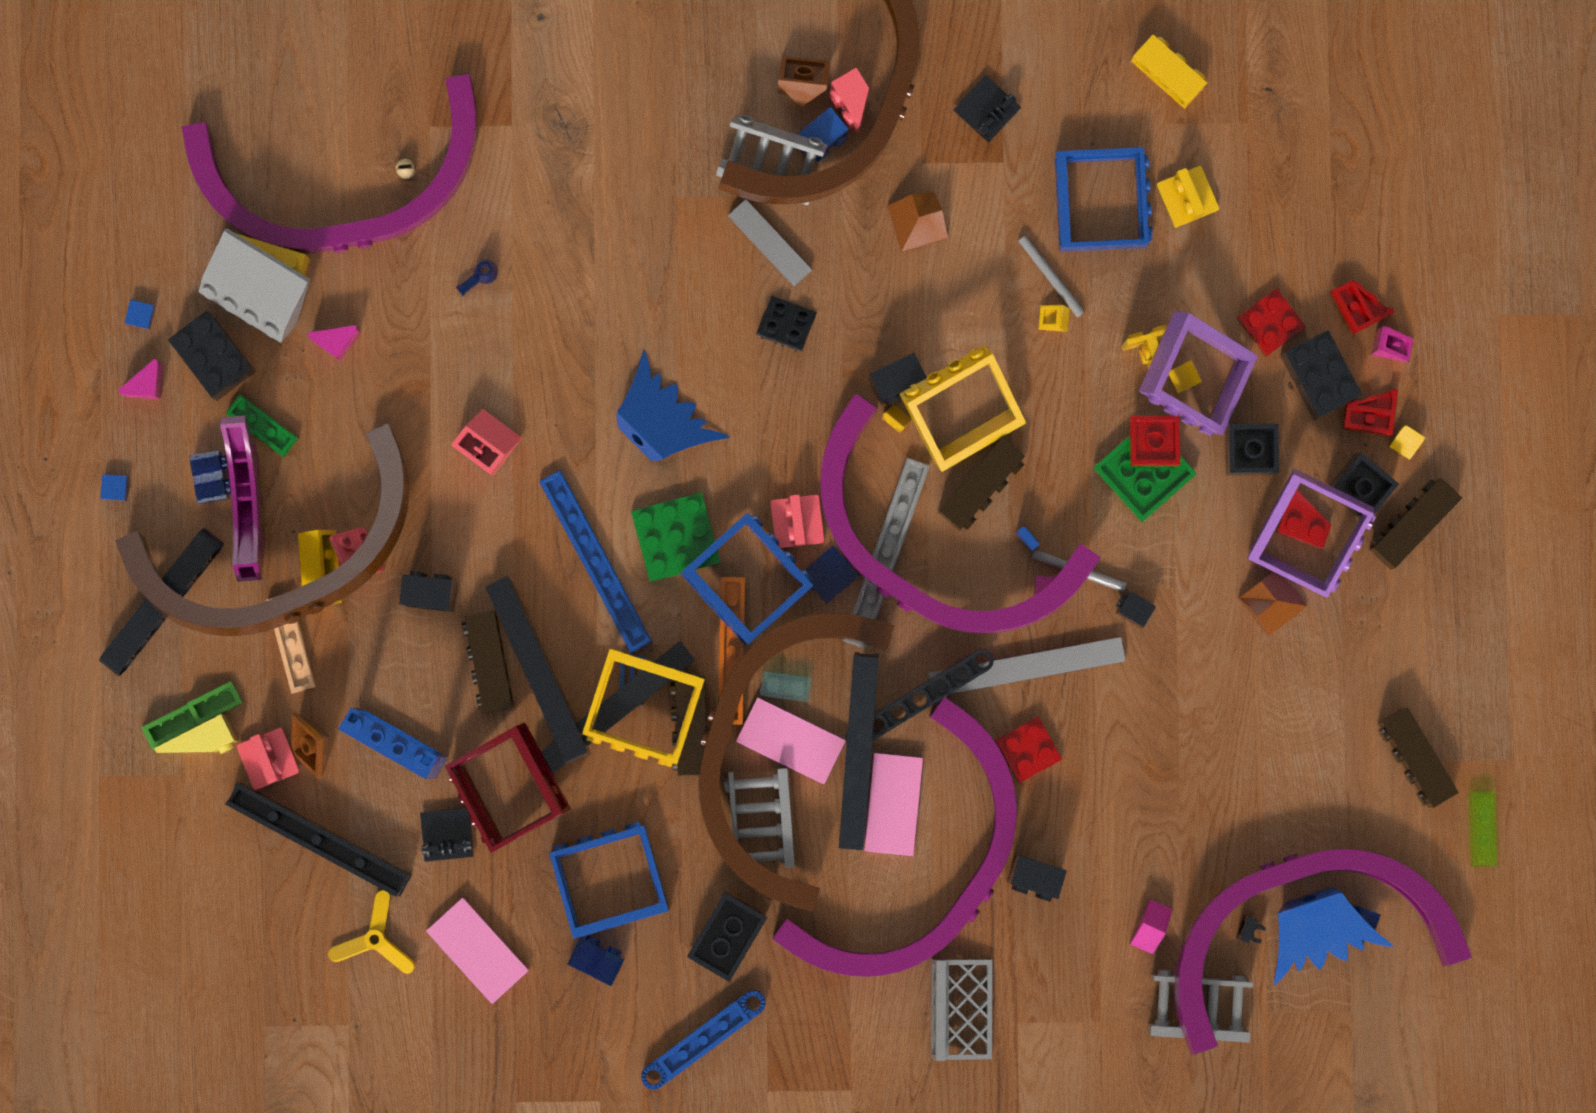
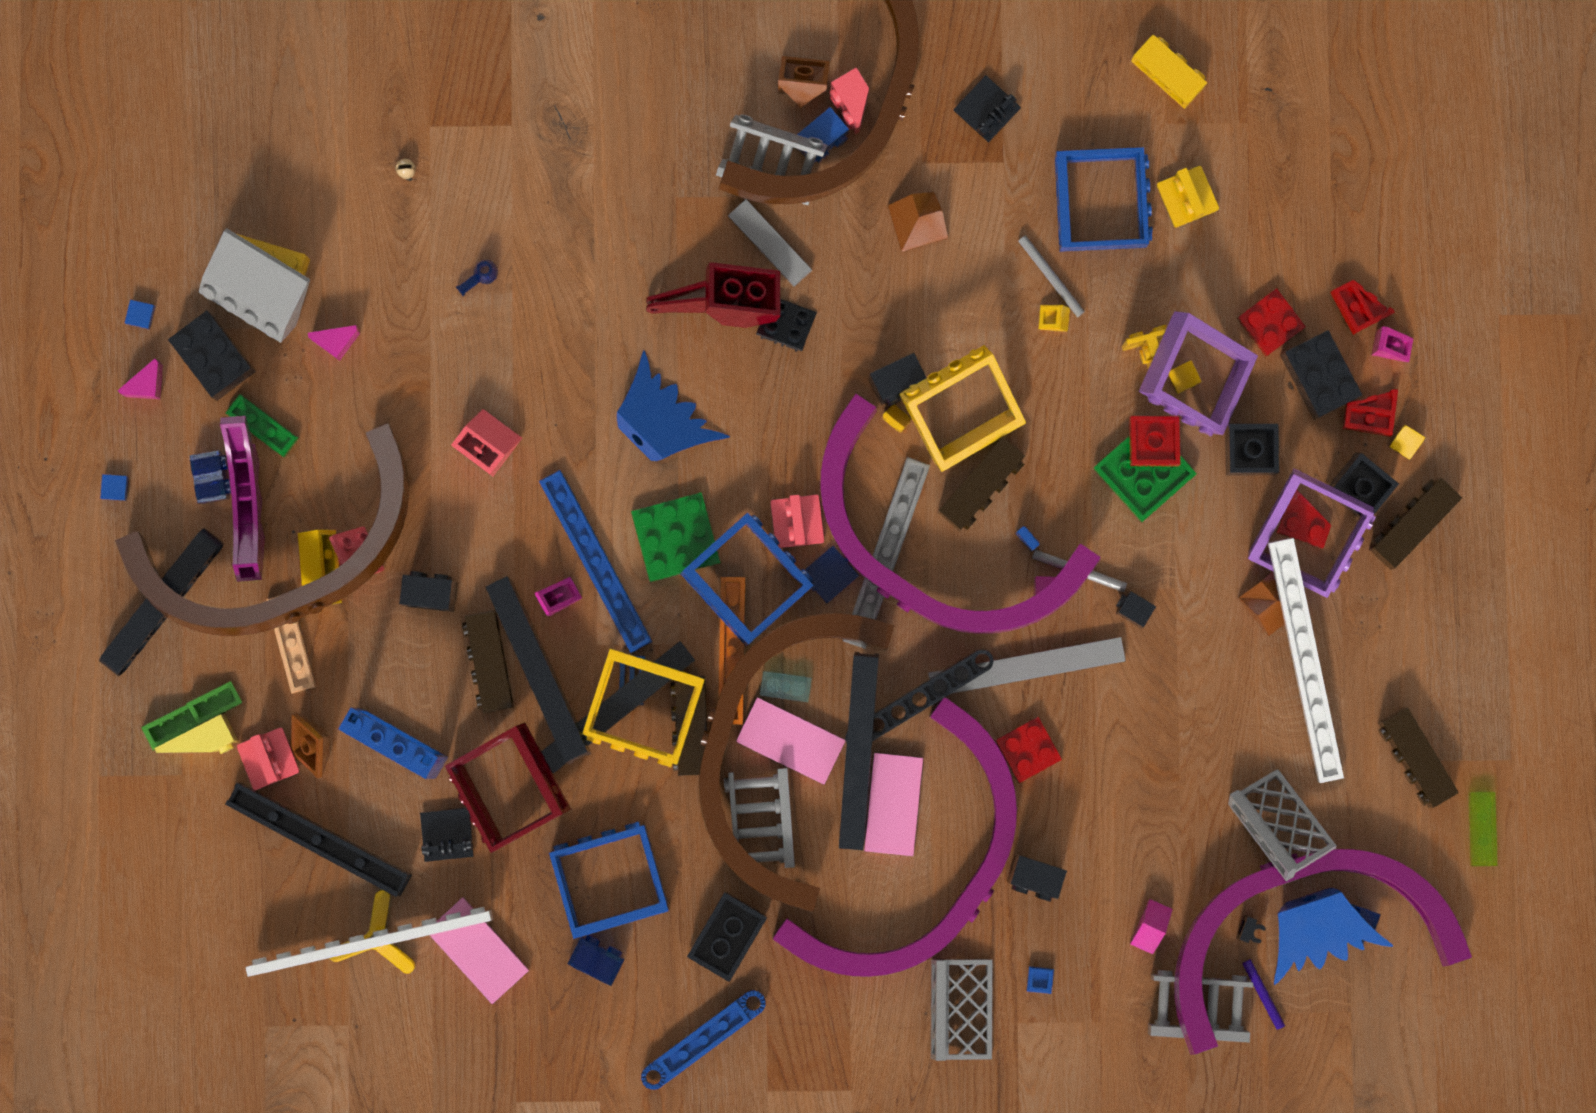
magenta arch [182,74,478,253] -> none
none -> white plate [246,907,493,977]
none -> dark pink slope [535,577,582,617]
none -> dark red slope [646,262,780,328]
none -> blue tile [1026,966,1054,994]
none -> light grey fence [1228,769,1336,881]
none -> dark purple bar [1242,959,1285,1030]
none -> white plate [1268,538,1344,783]

